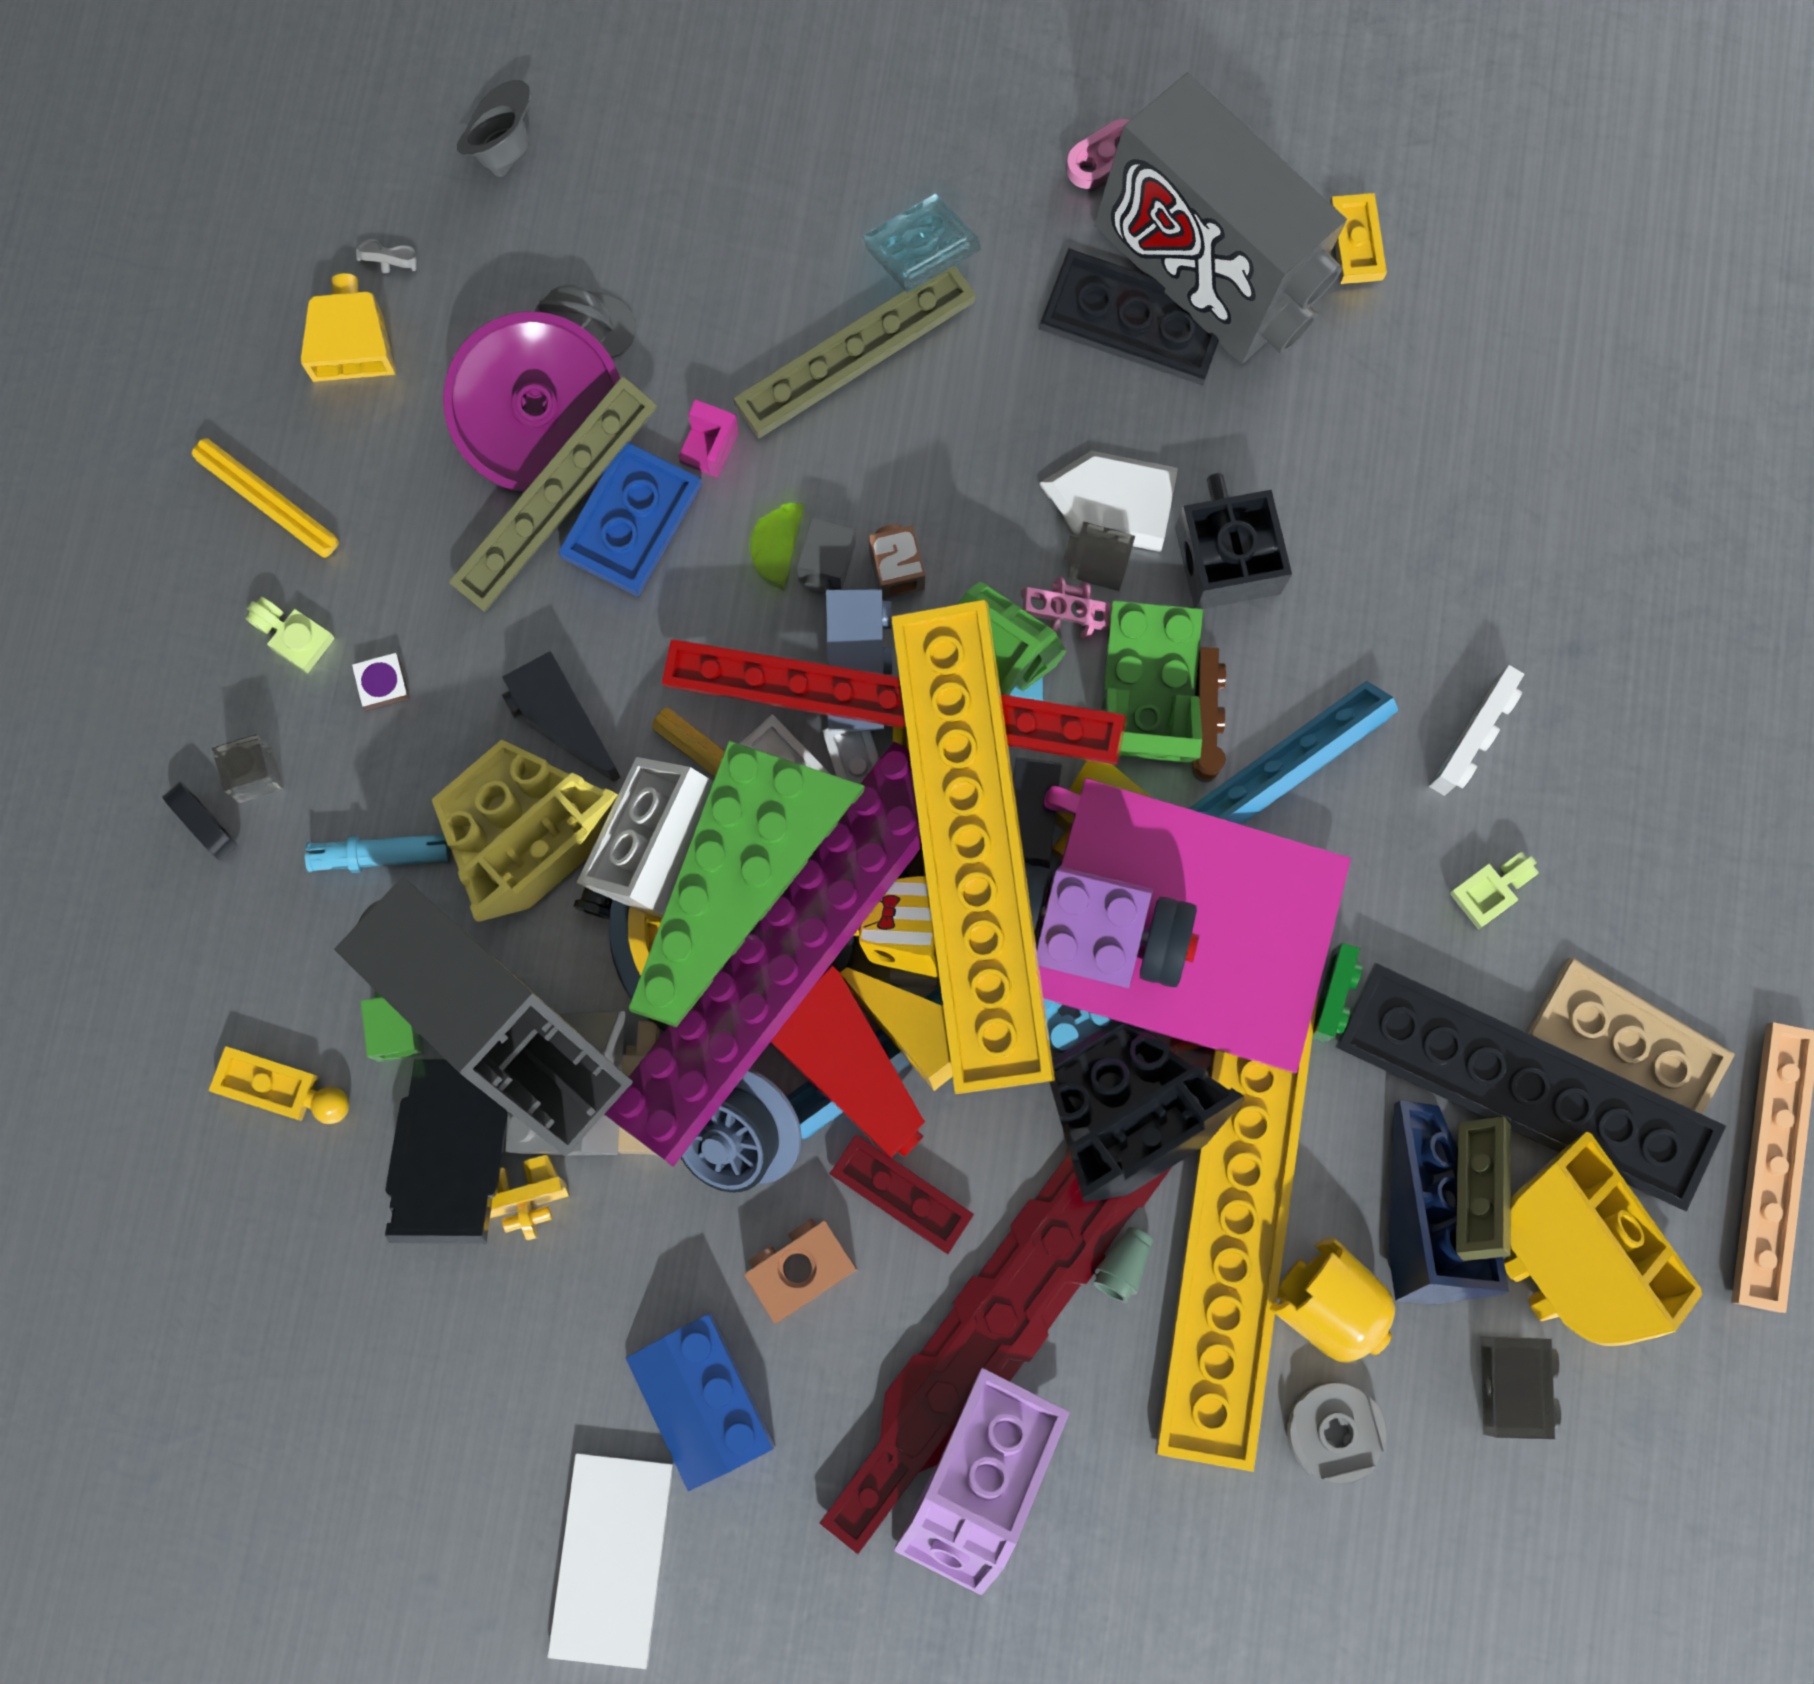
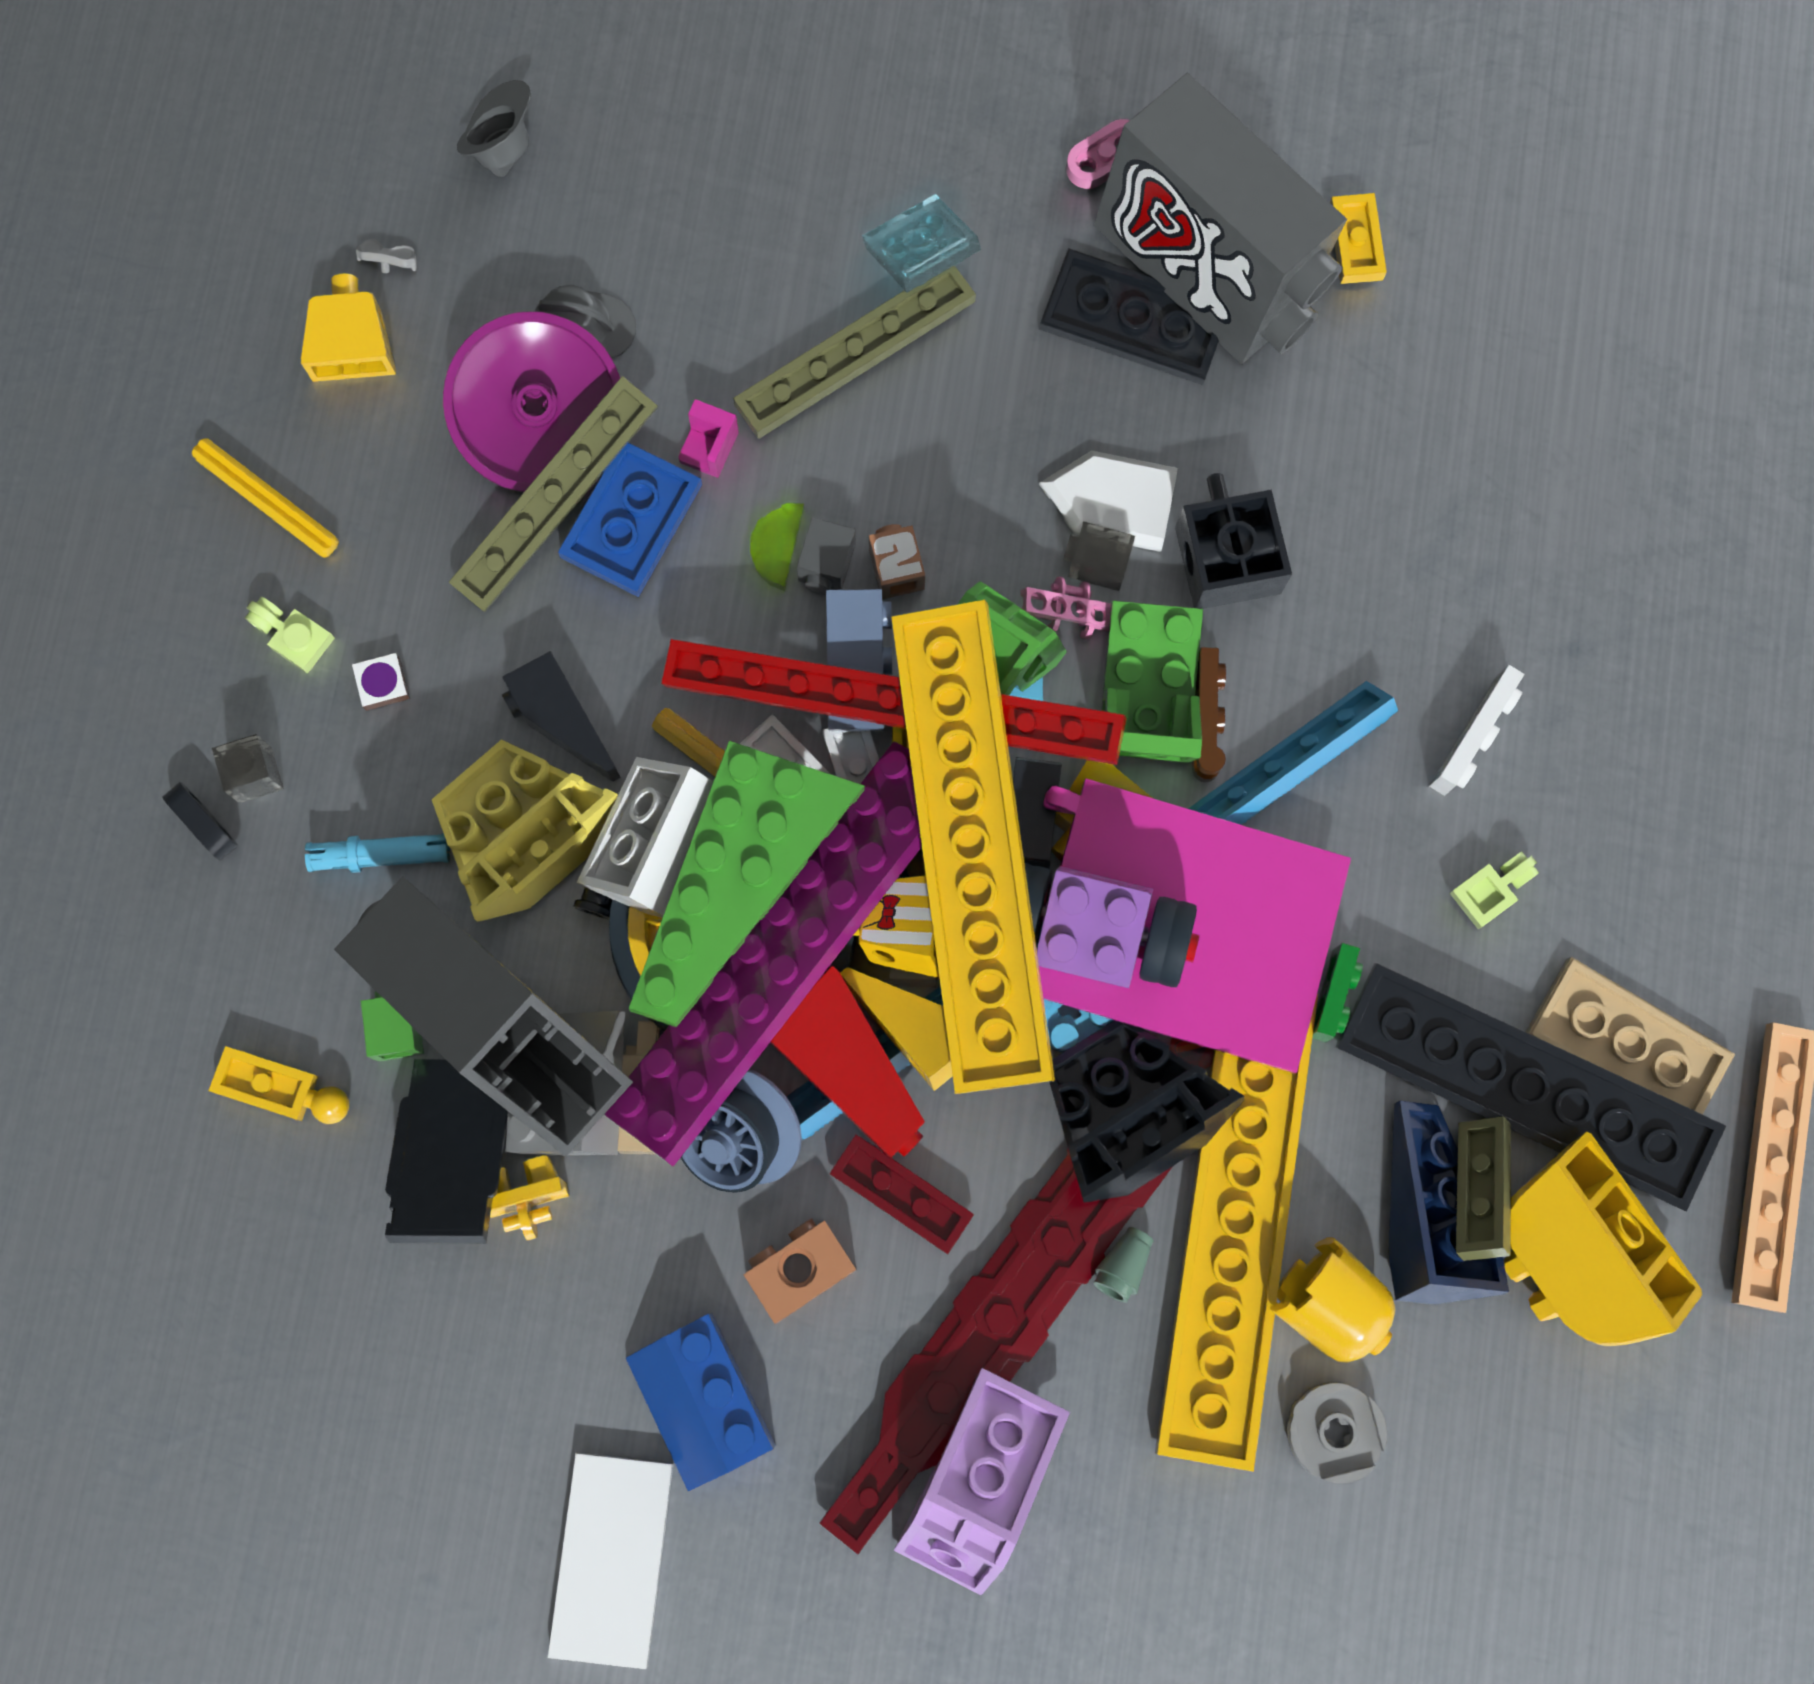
clear smoke brick [1481,1336,1561,1439] -> none

